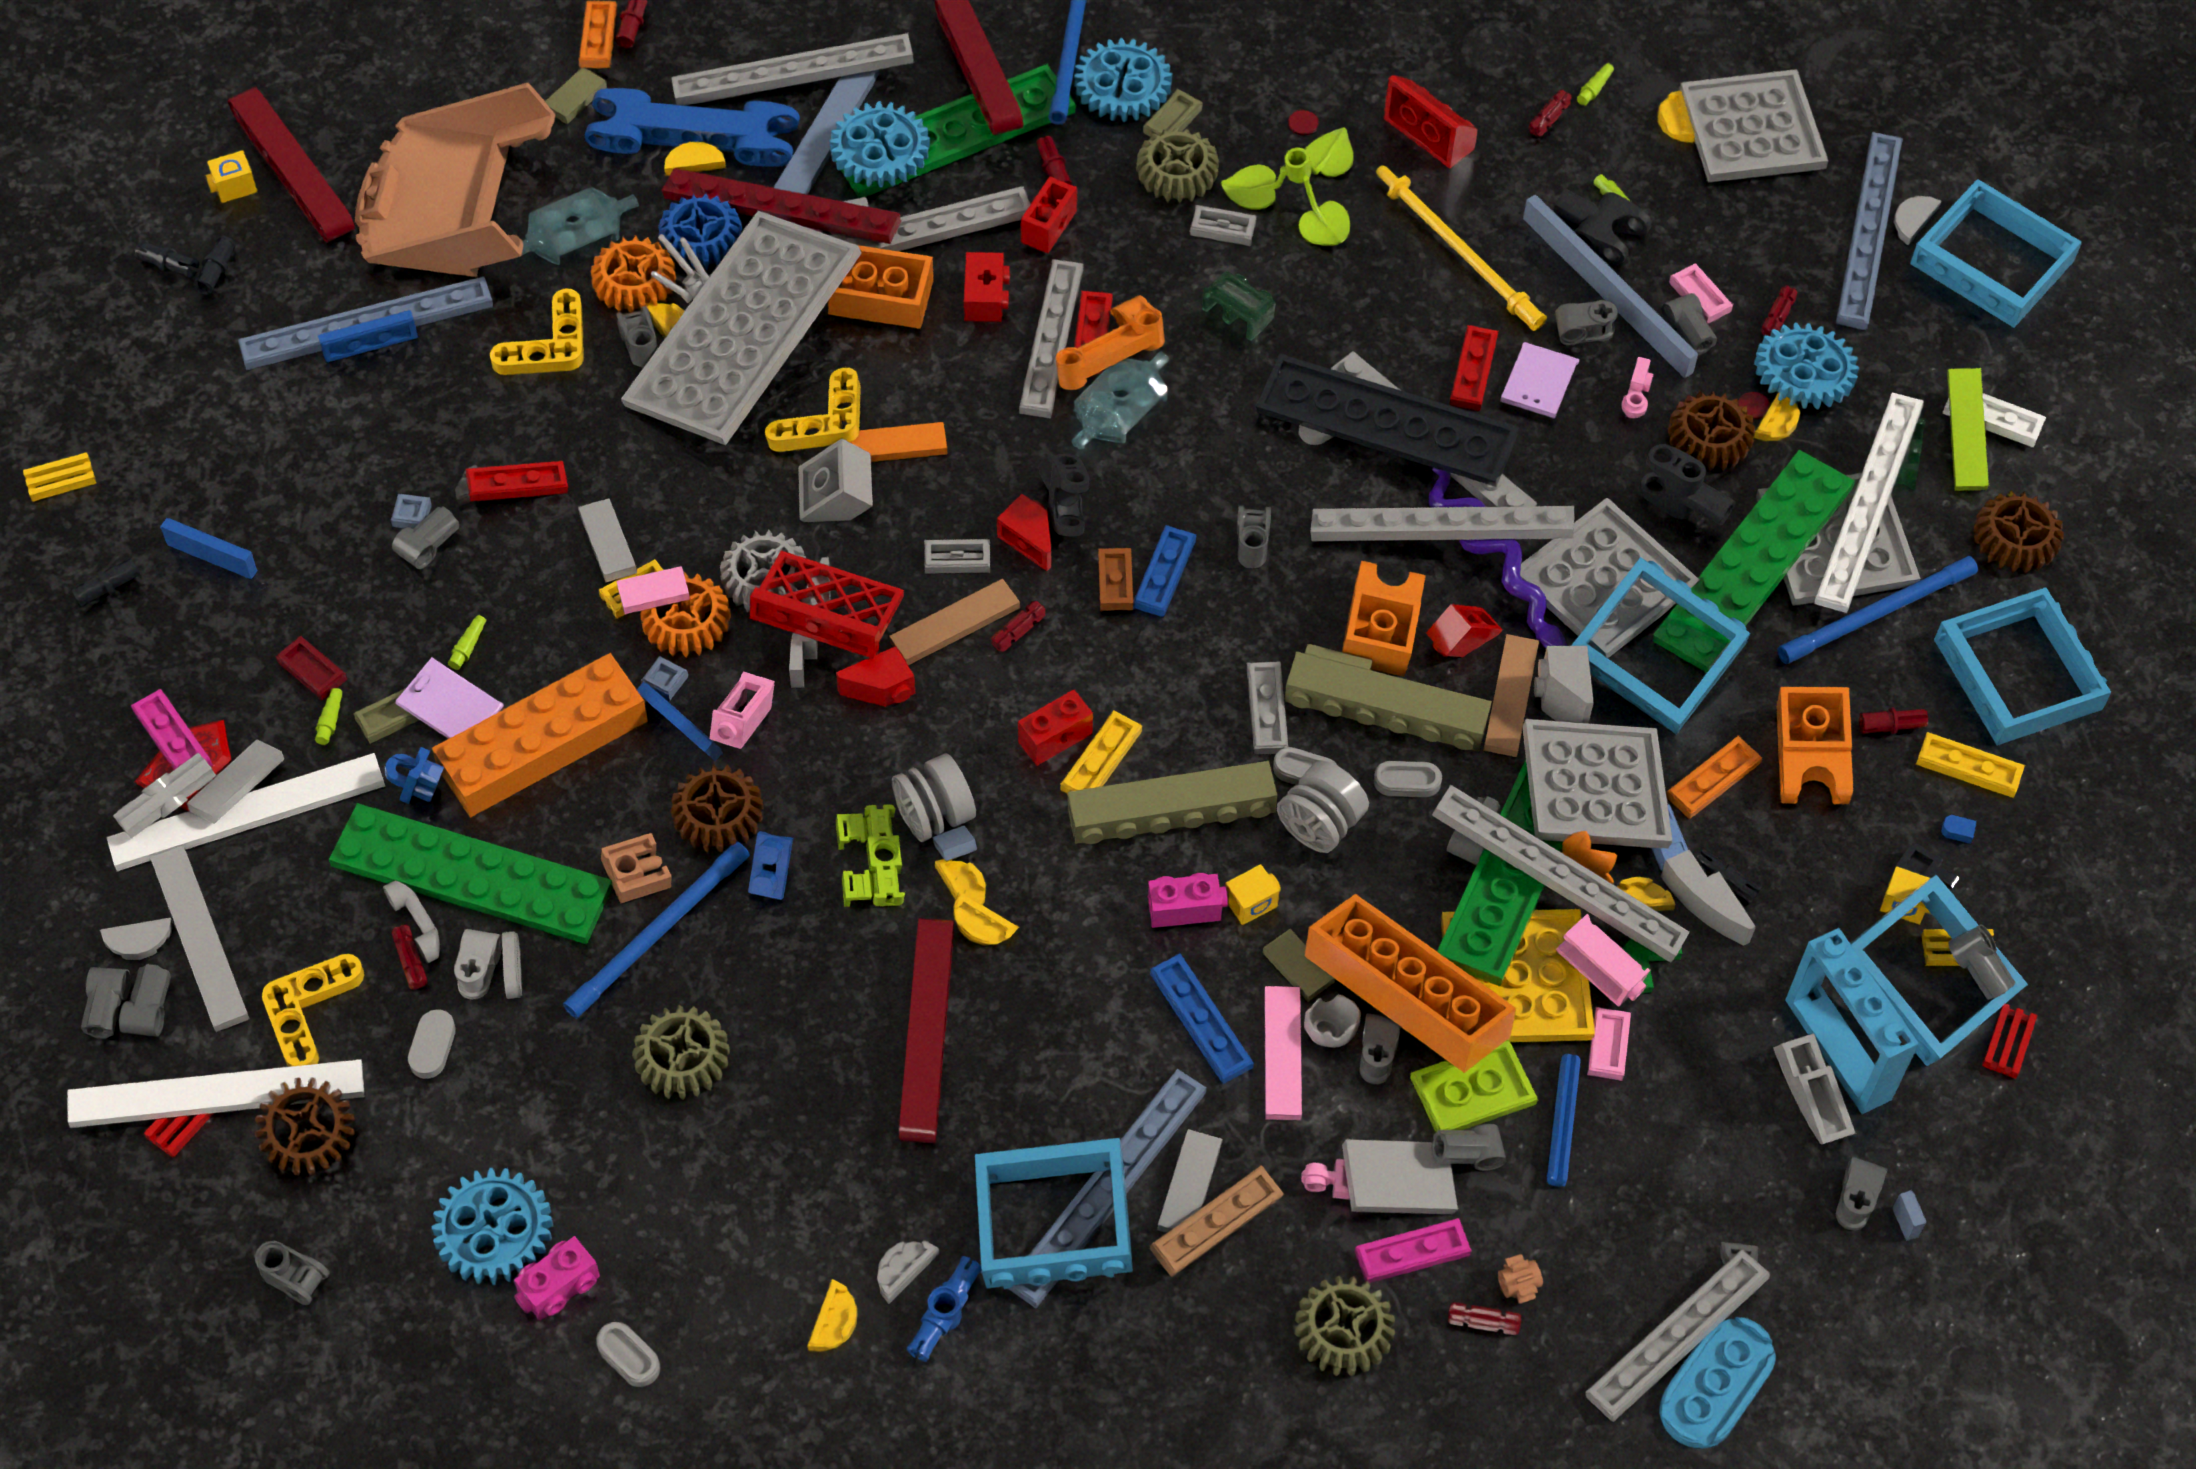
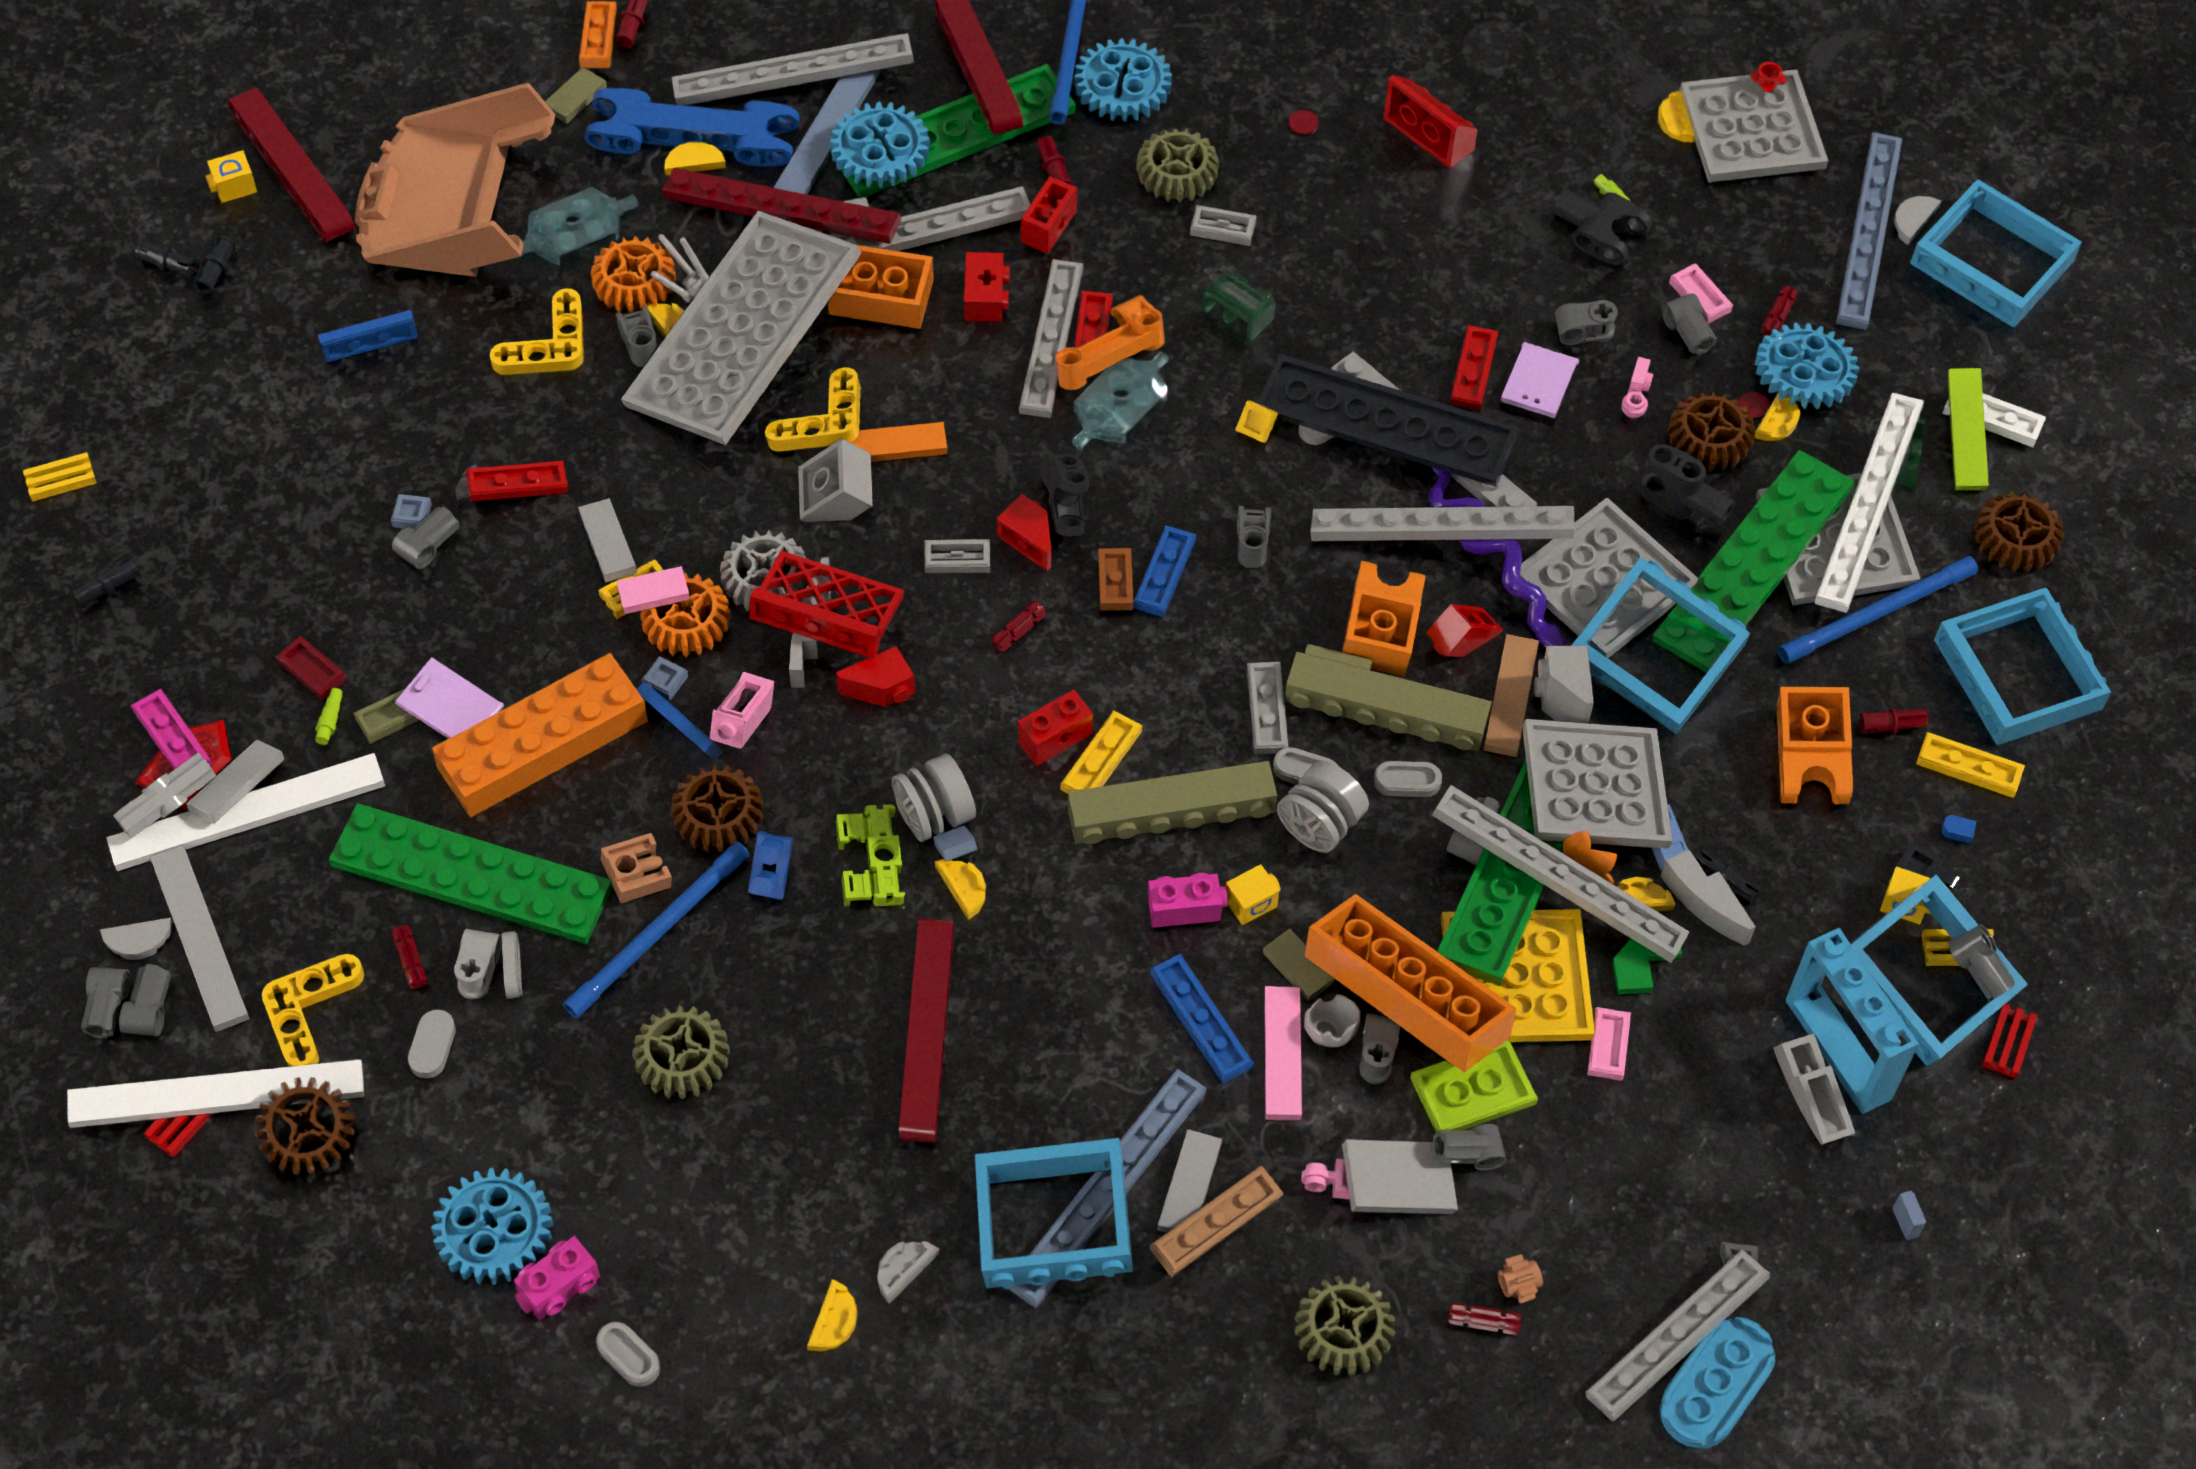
blue tile [160,518,258,580] -> none
sand blue tile [238,277,493,370] -> none
dark grey piece [255,1241,330,1305] -> none
light grey bar [383,881,440,964] -> none
blue hips [385,747,444,804] -> none
lime animal [448,615,486,670] -> none
blue gear [658,193,742,271] -> none
medium nougat tile [889,579,1020,665] -> none
blue pin [906,1256,982,1362] -> none
yellow tile [953,891,1019,945] -> none
olive tile [1143,89,1203,137] -> none
lime plant [1221,127,1353,245] -> none
dark pink tile [1355,1218,1471,1283] -> none
yellow bar [1377,166,1547,331] -> none
sand blue tile [1523,195,1698,378] -> none
dark red axle [1528,90,1572,137] -> none
blue axle [1547,1054,1581,1187] -> none
bright pink window [1556,914,1650,1007] -> none
lime animal [1577,64,1614,105] -> none
orange tile [1666,736,1762,820] -> none
dark grey piece [1836,1156,1887,1231] -> none
none -> yellow tile [1235,400,1278,443]
none -> red plate [1750,62,1787,93]

